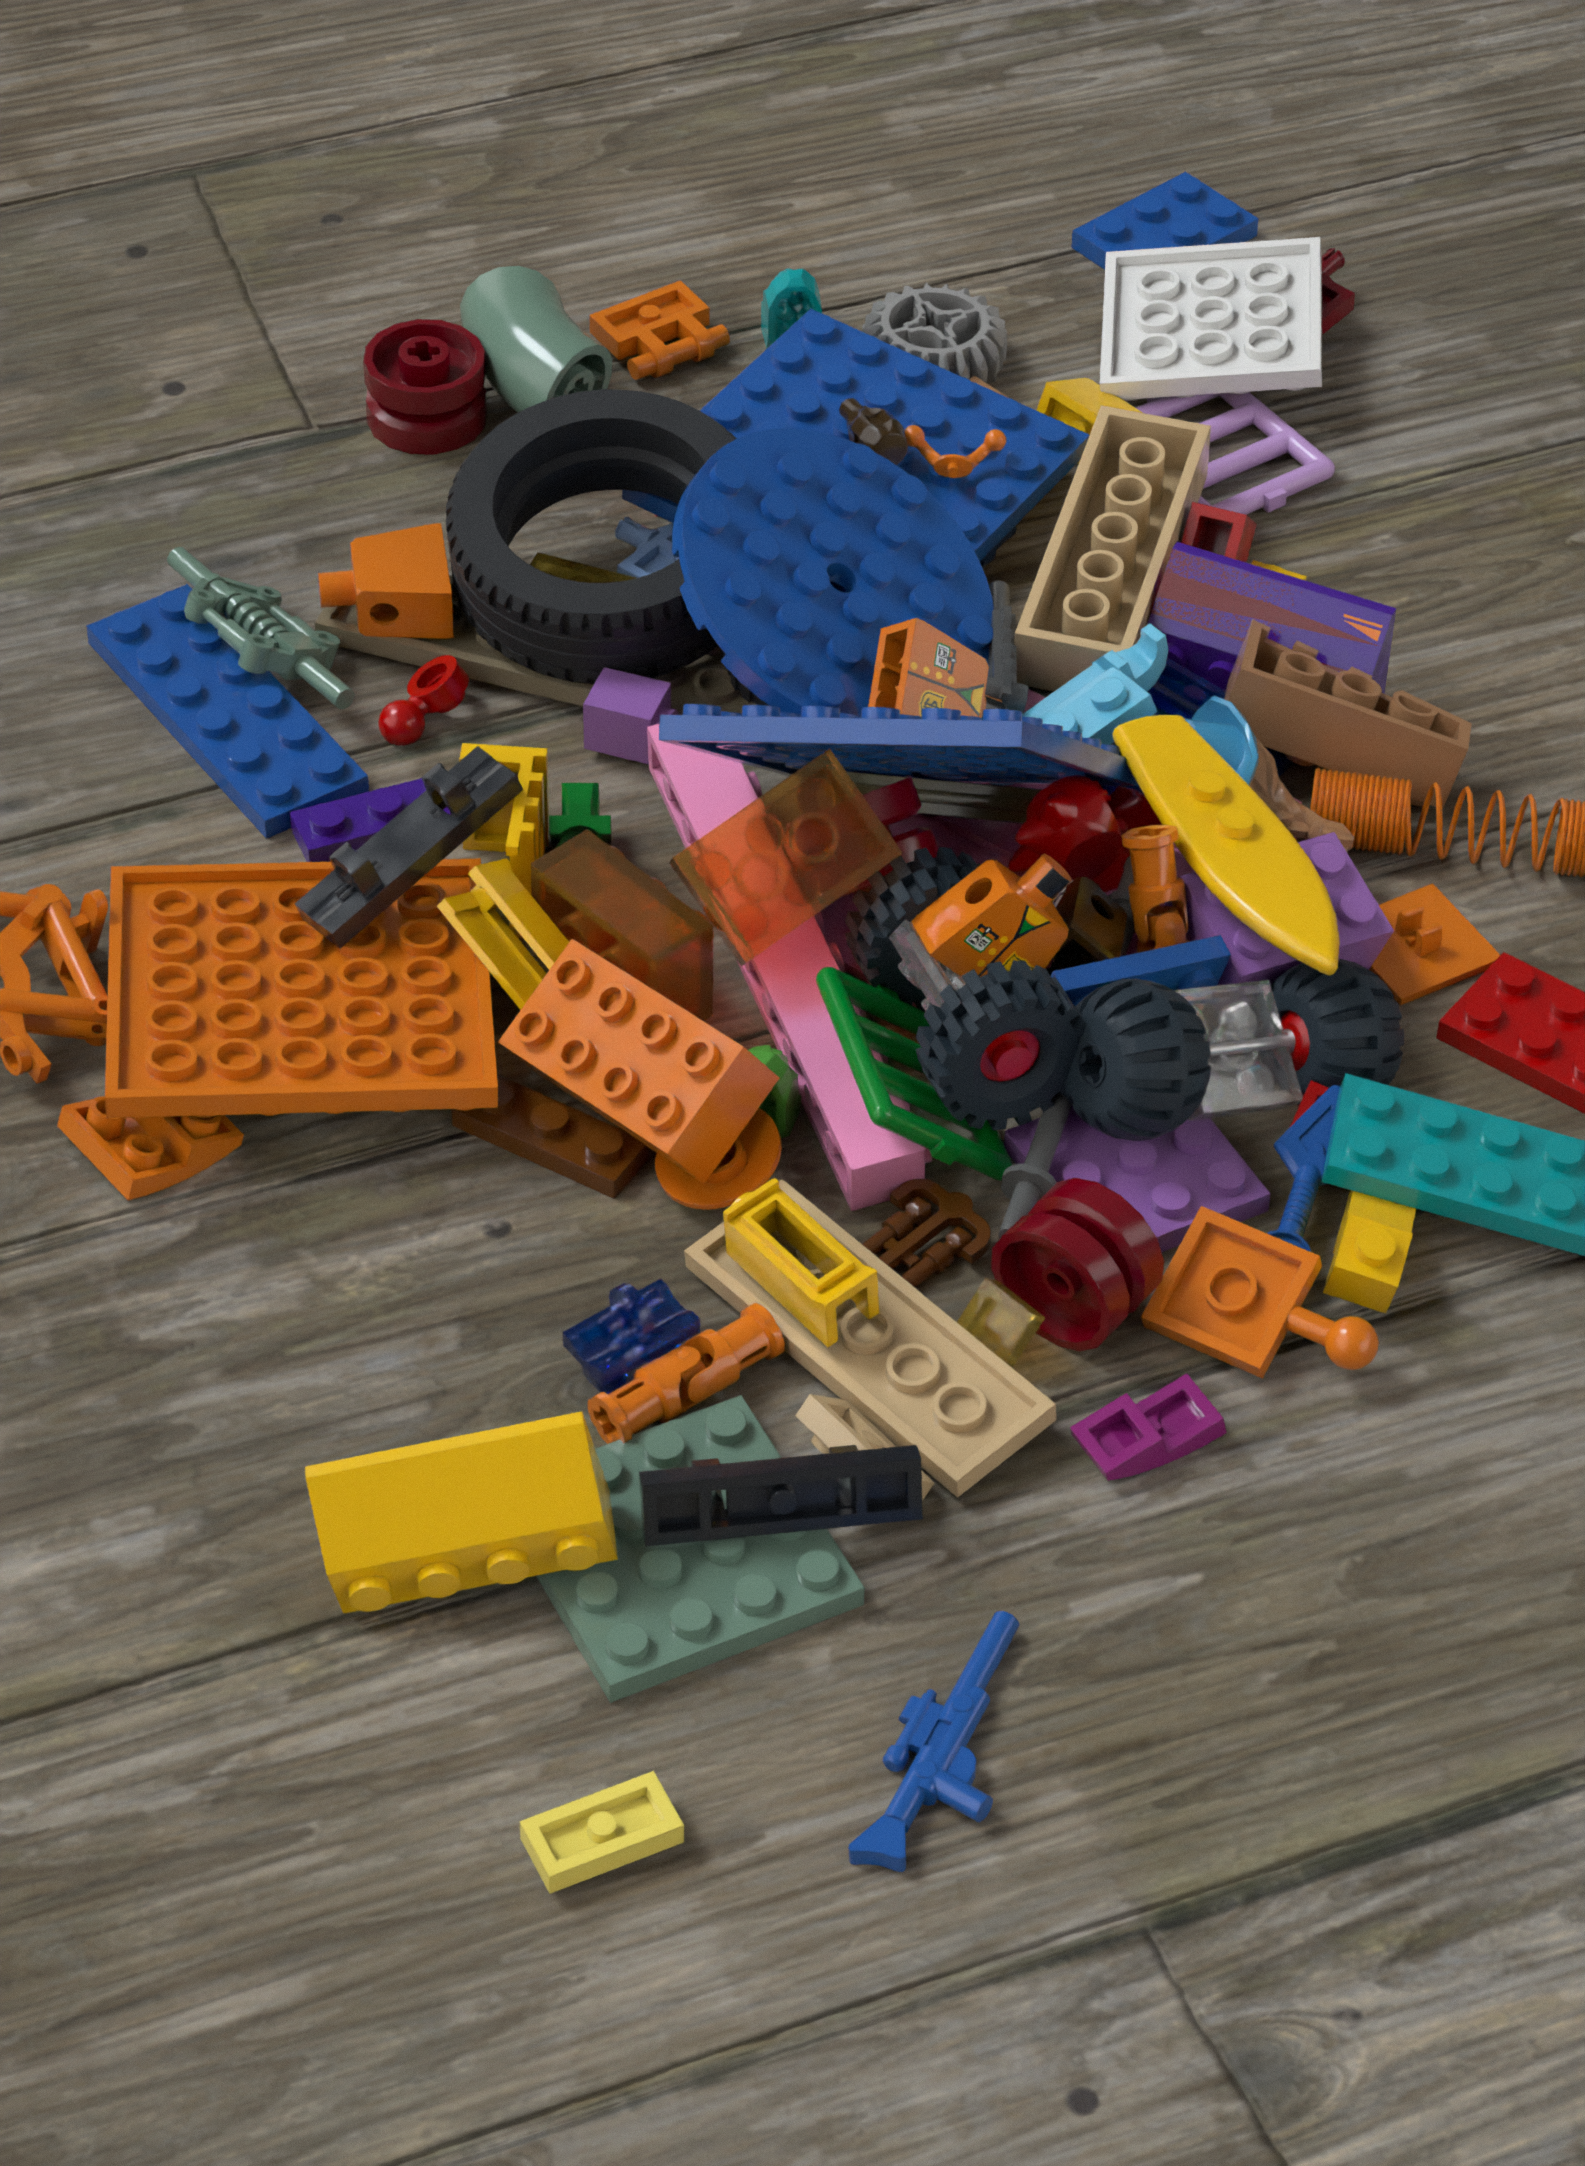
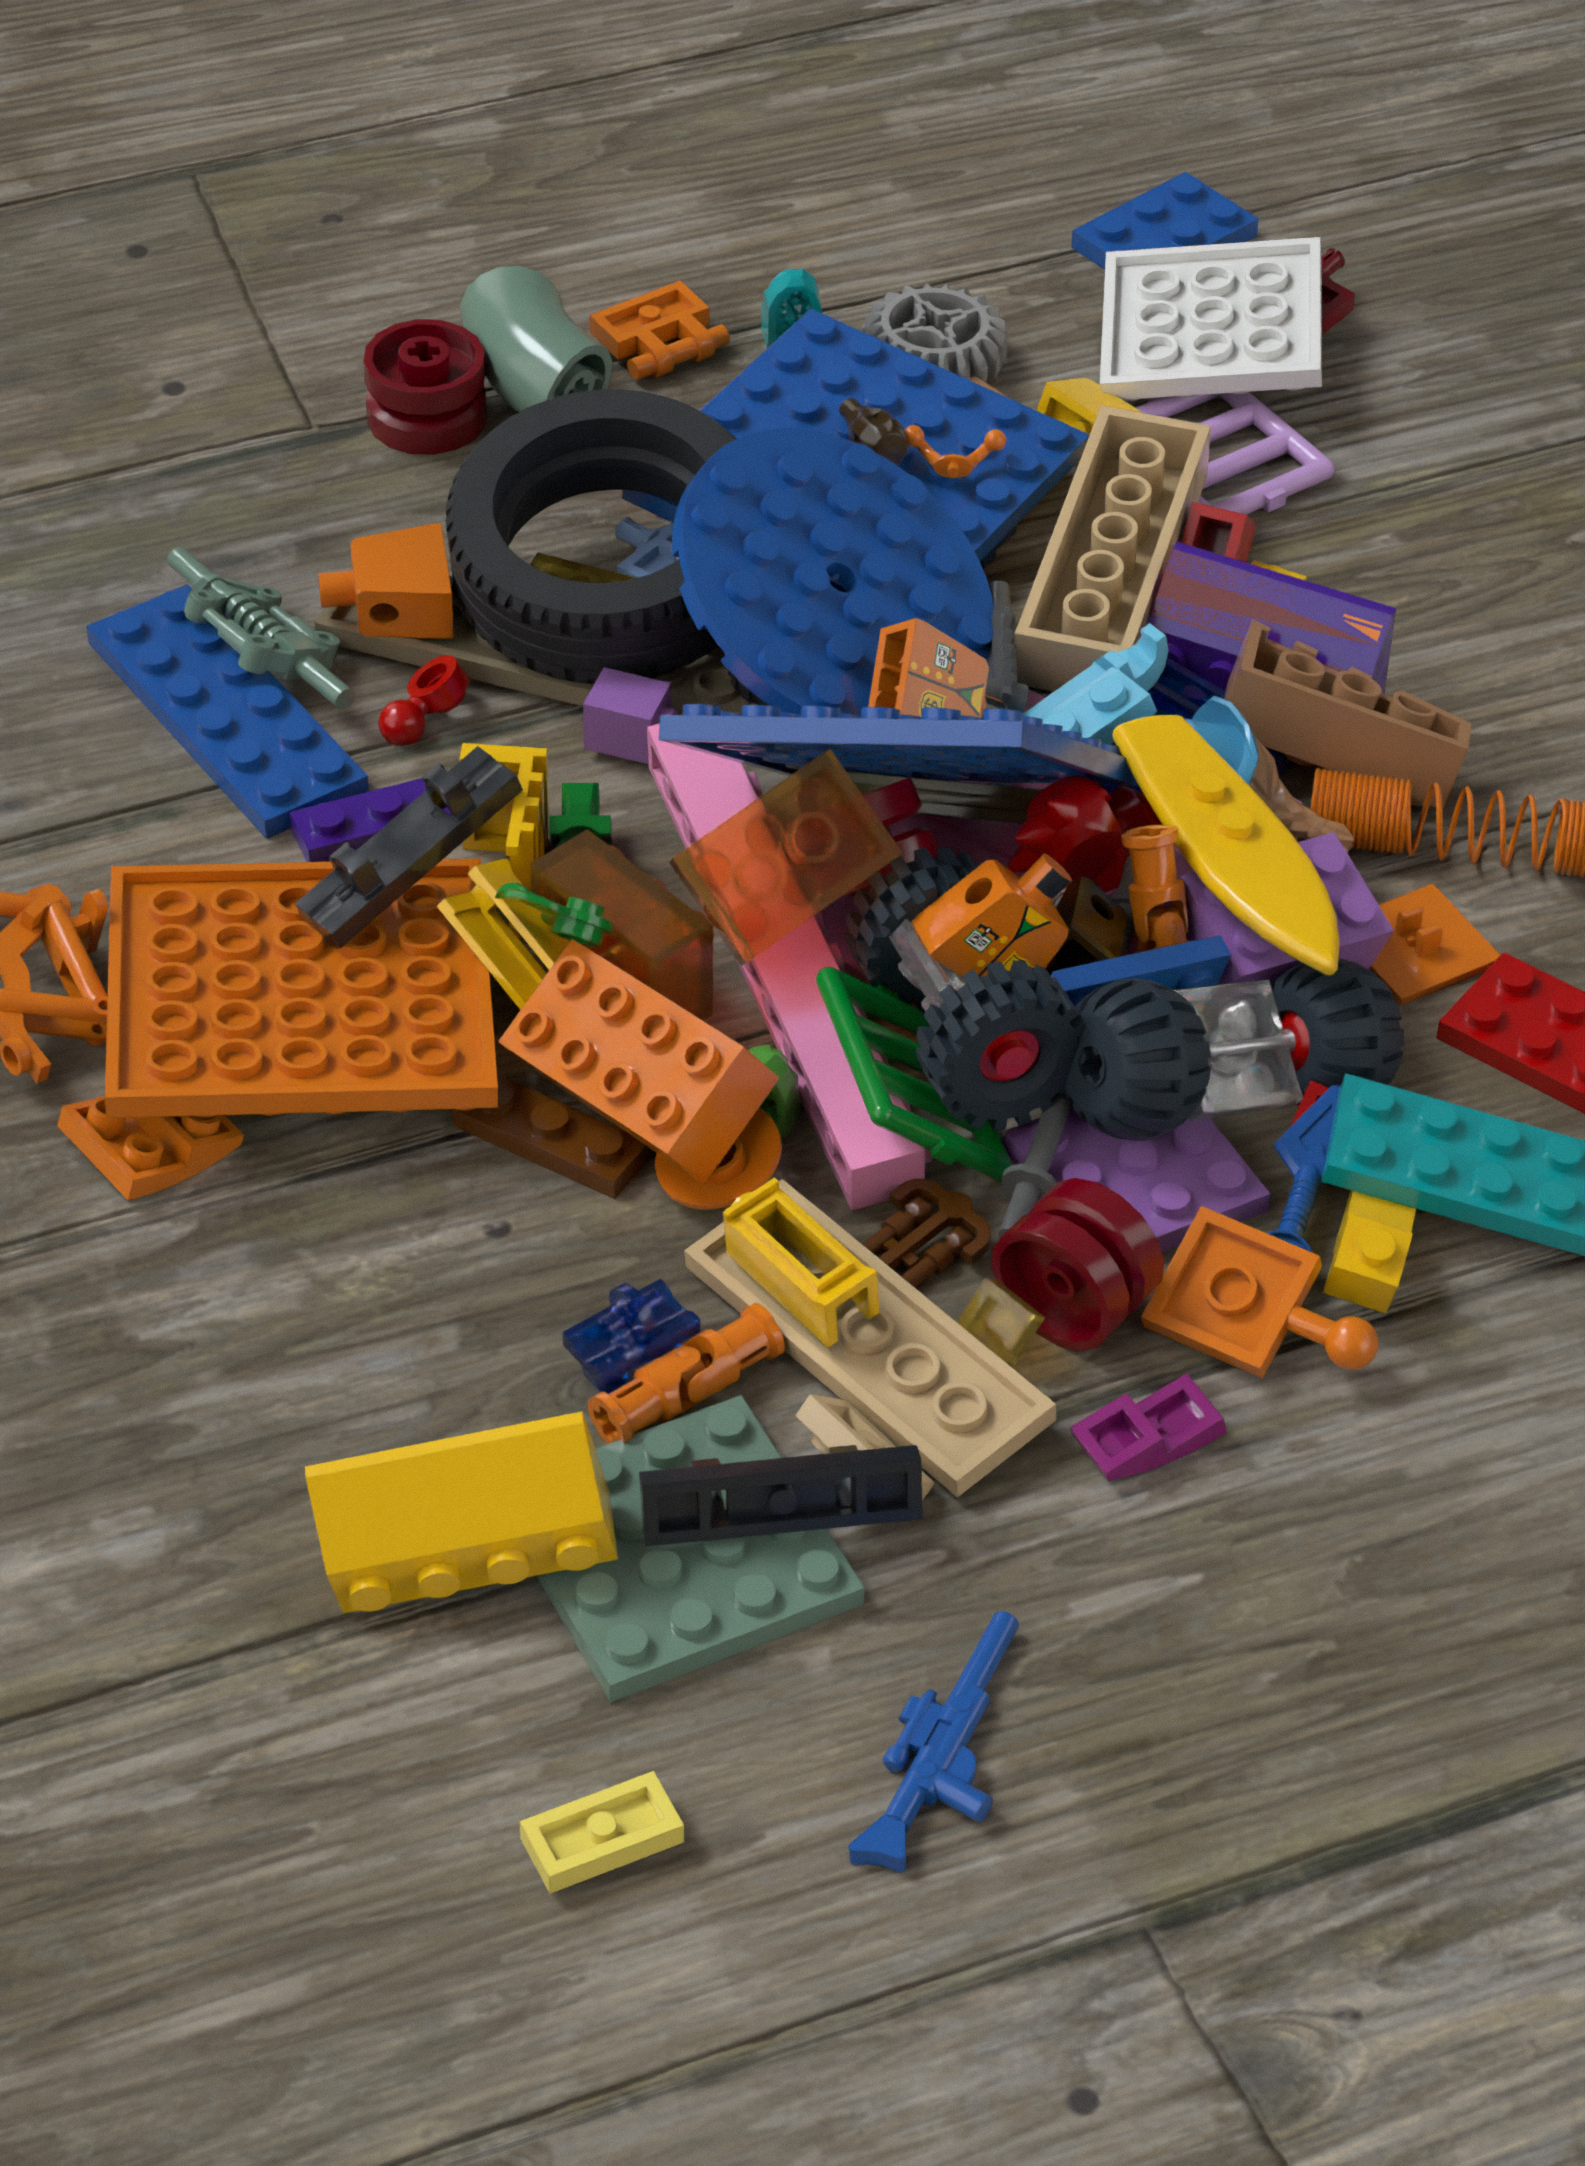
none -> green plate [495,883,613,947]

